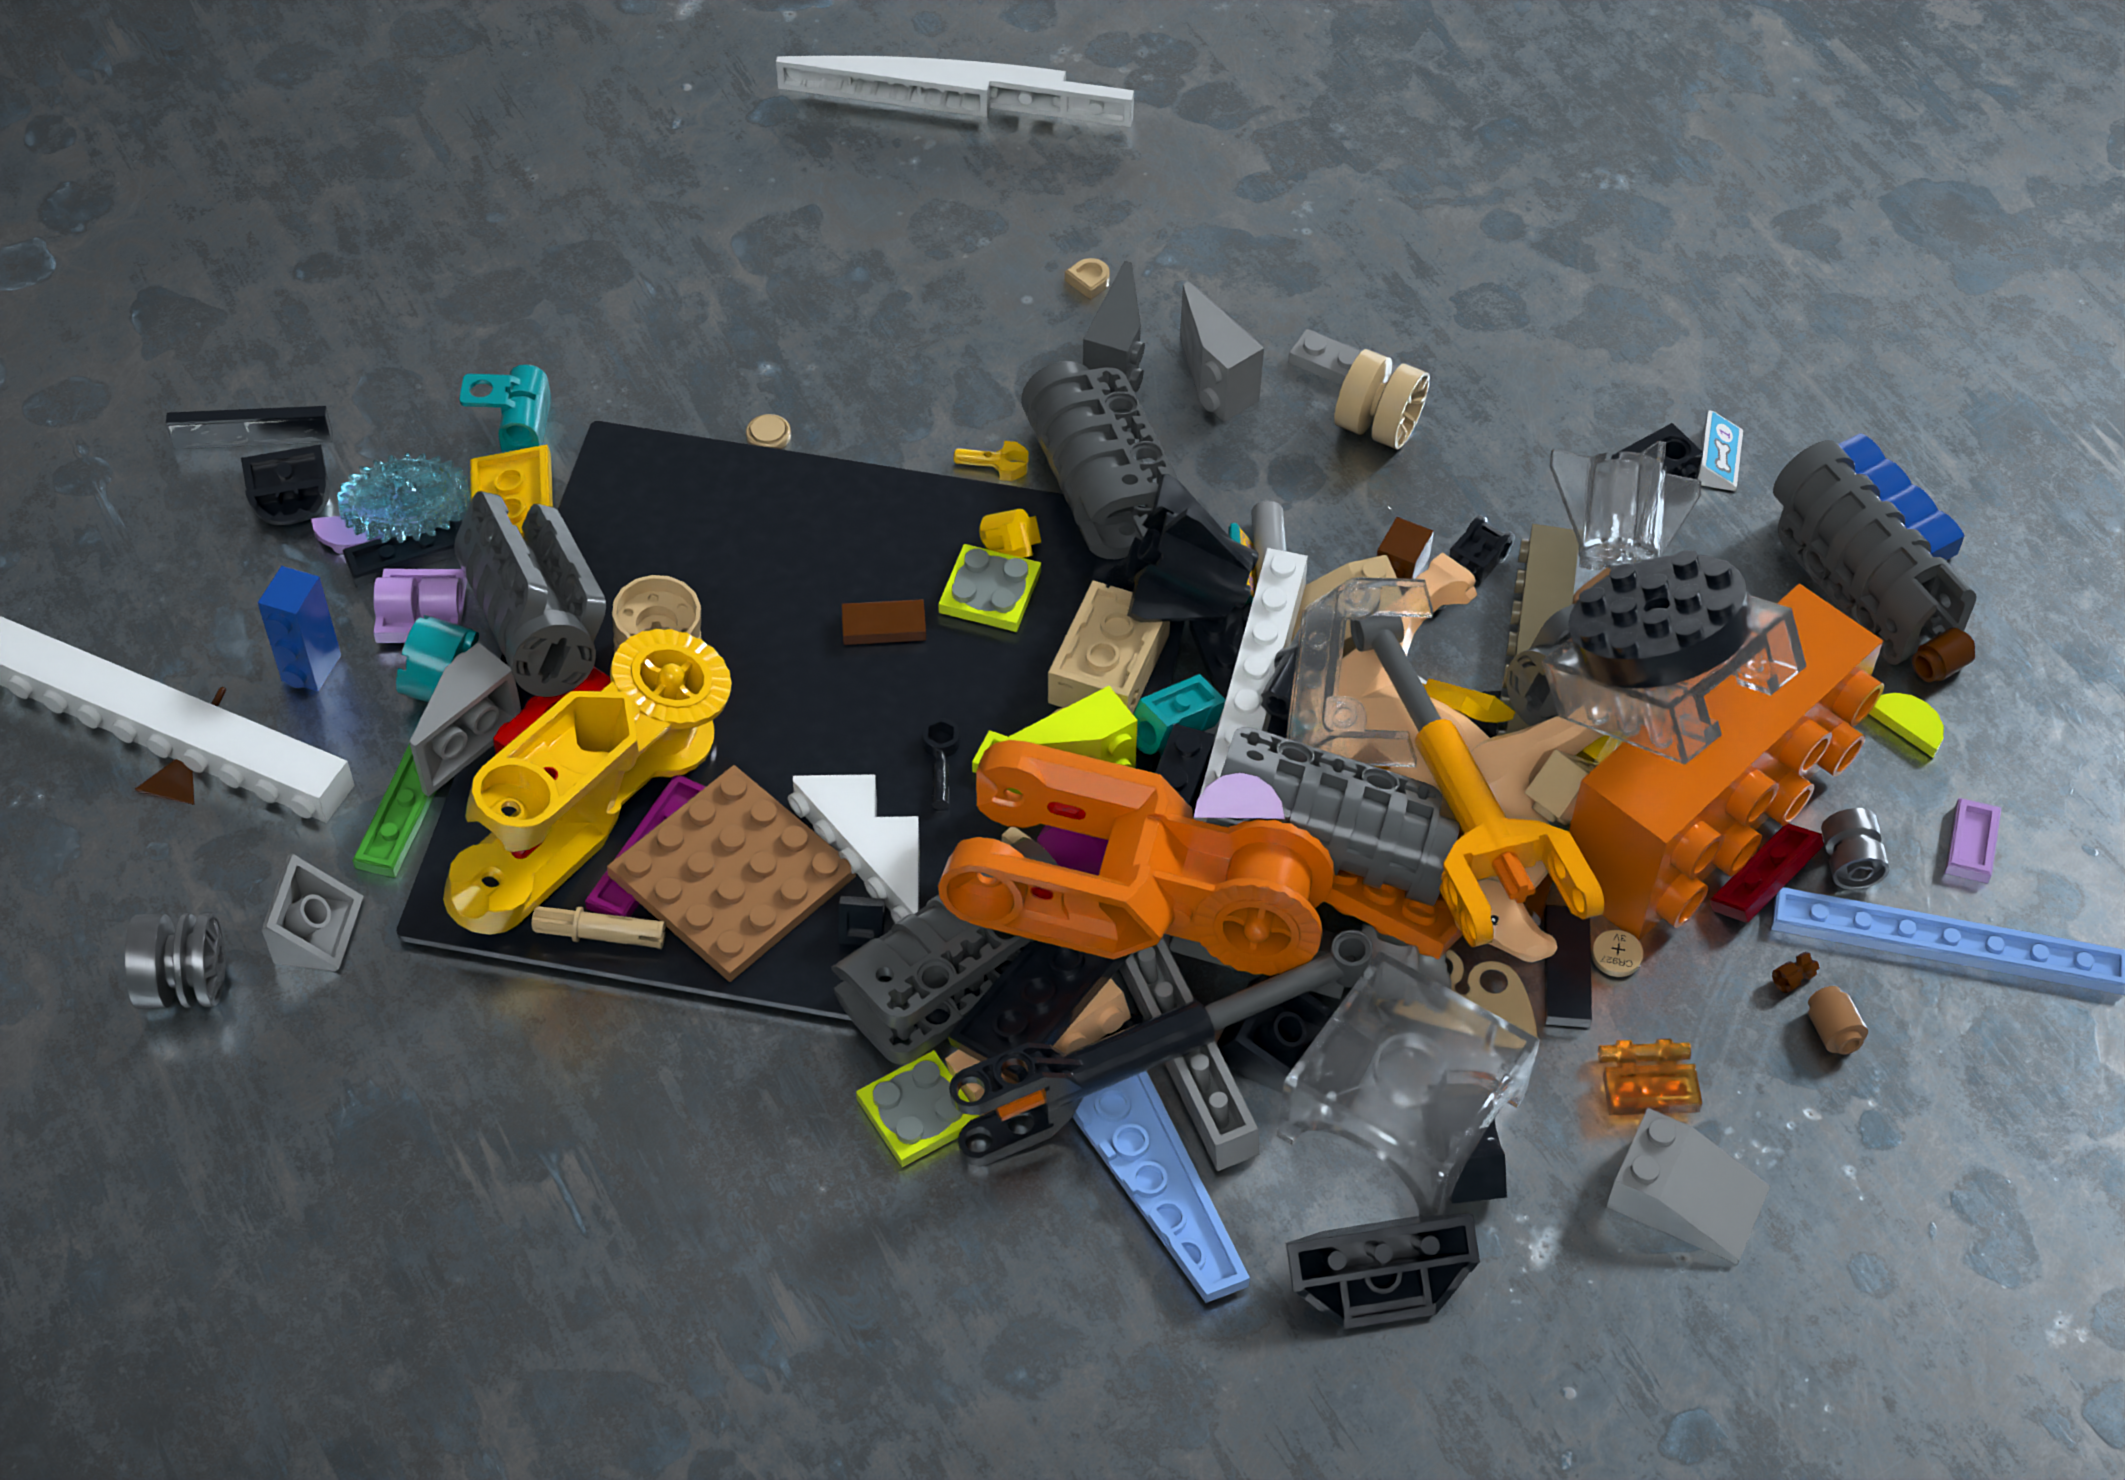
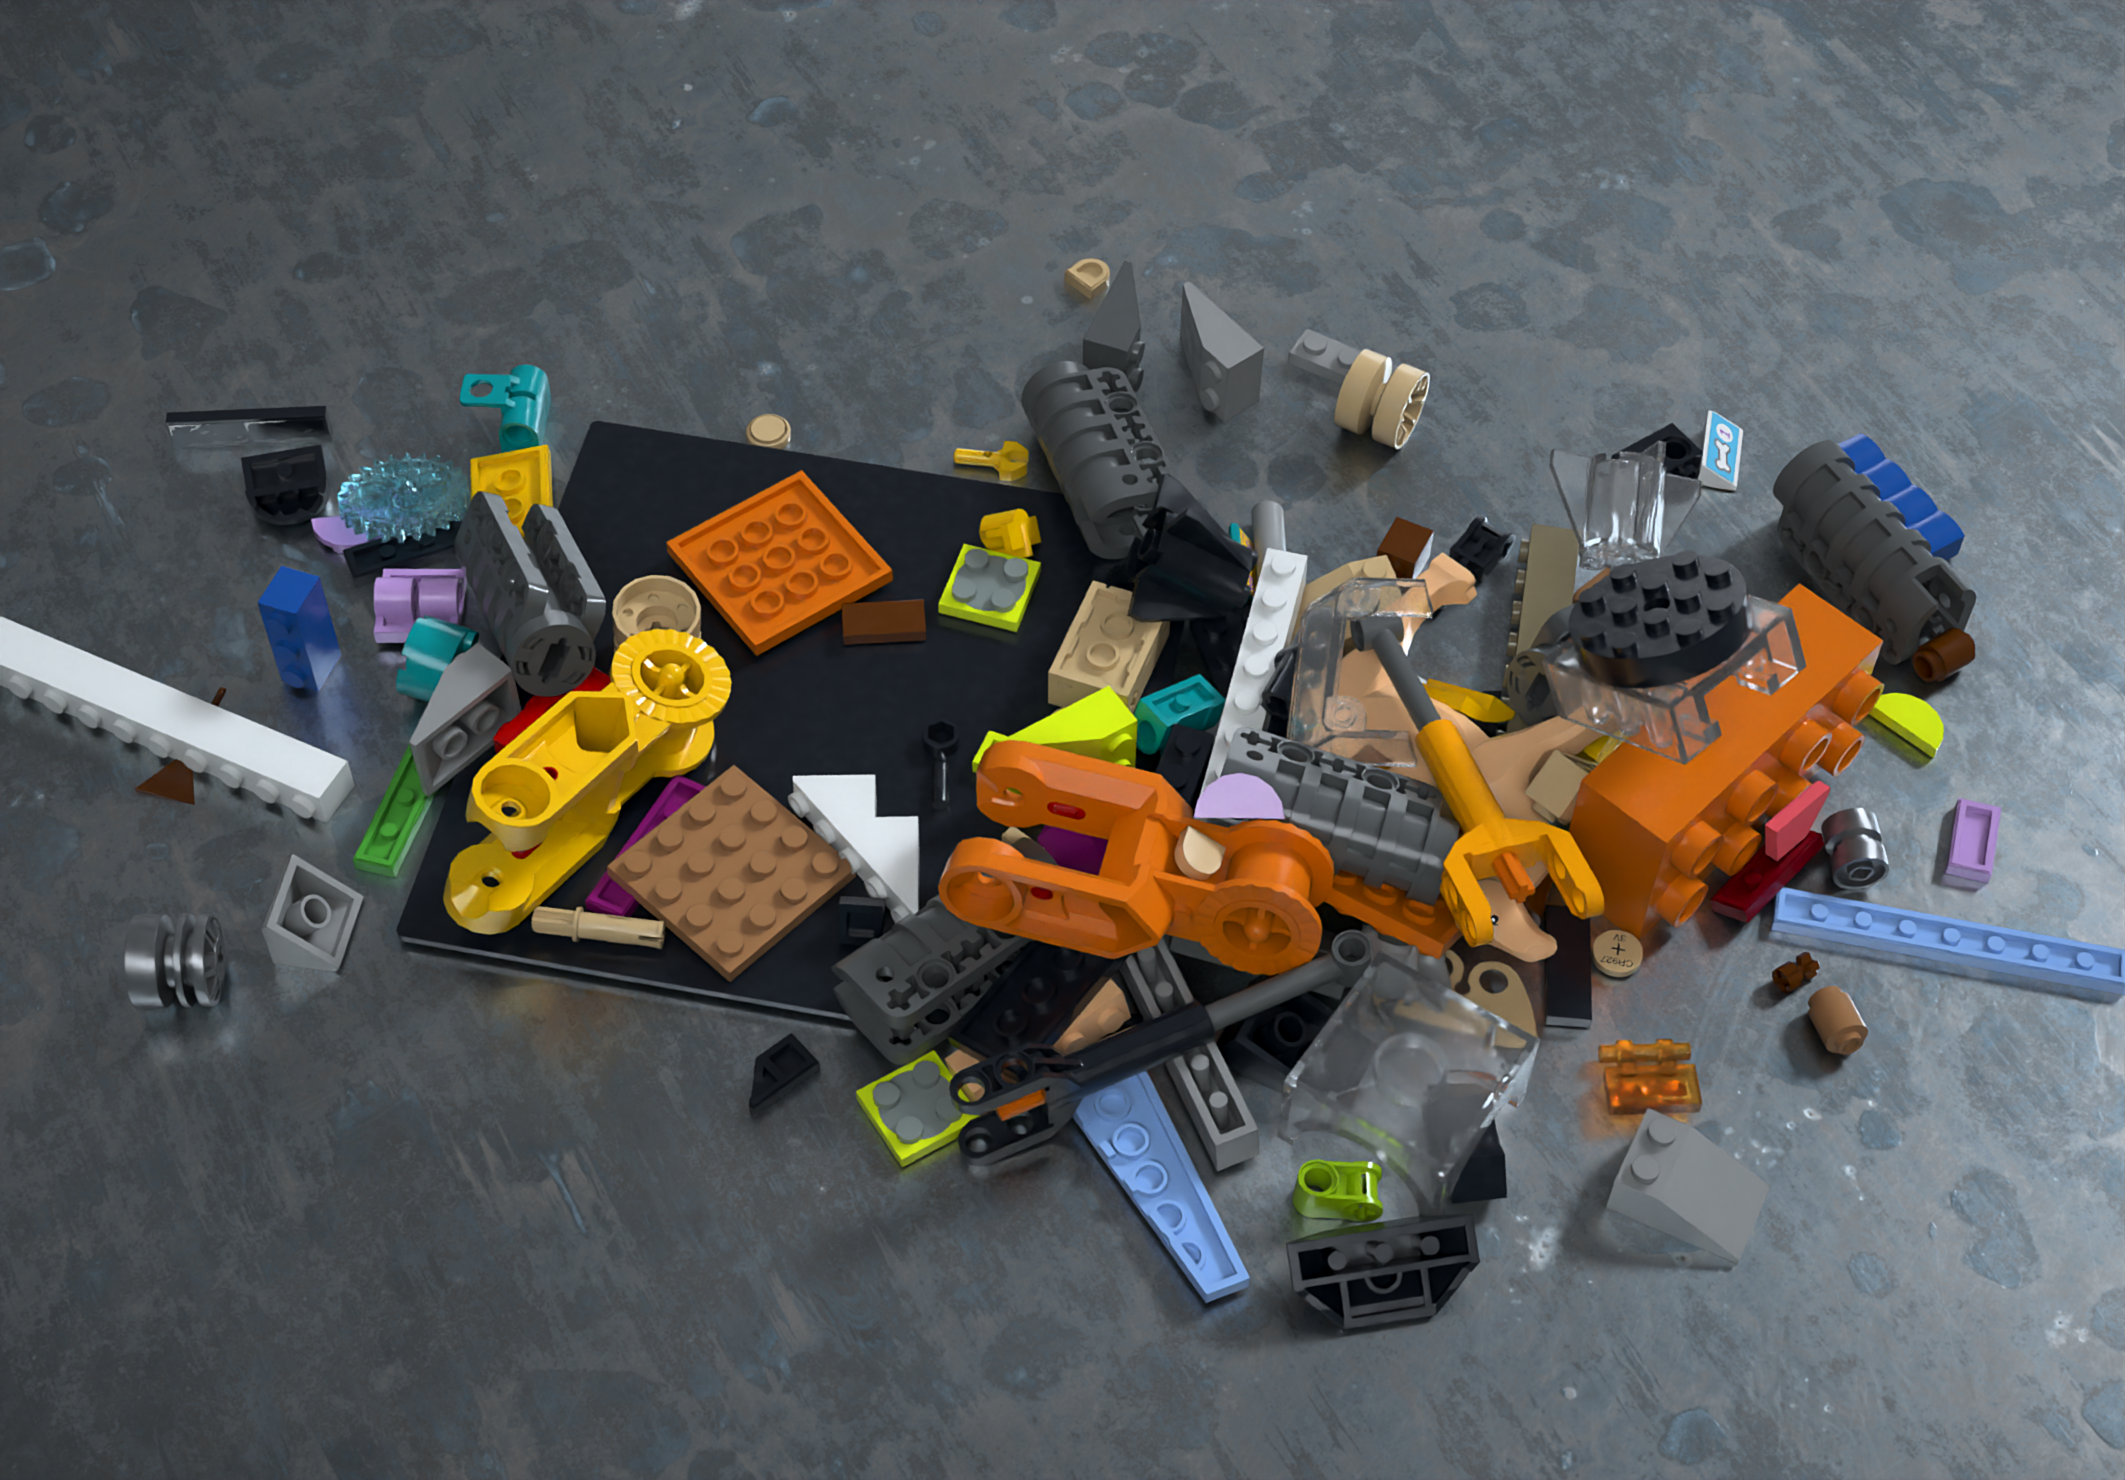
white slope [776,56,1134,127] -> none
none -> orange plate [666,470,893,656]
none -> black tile [749,1033,820,1117]
none -> tan tile [1175,825,1226,881]
none -> lime piece [1292,1159,1383,1222]
none -> coral tile [1765,780,1830,861]

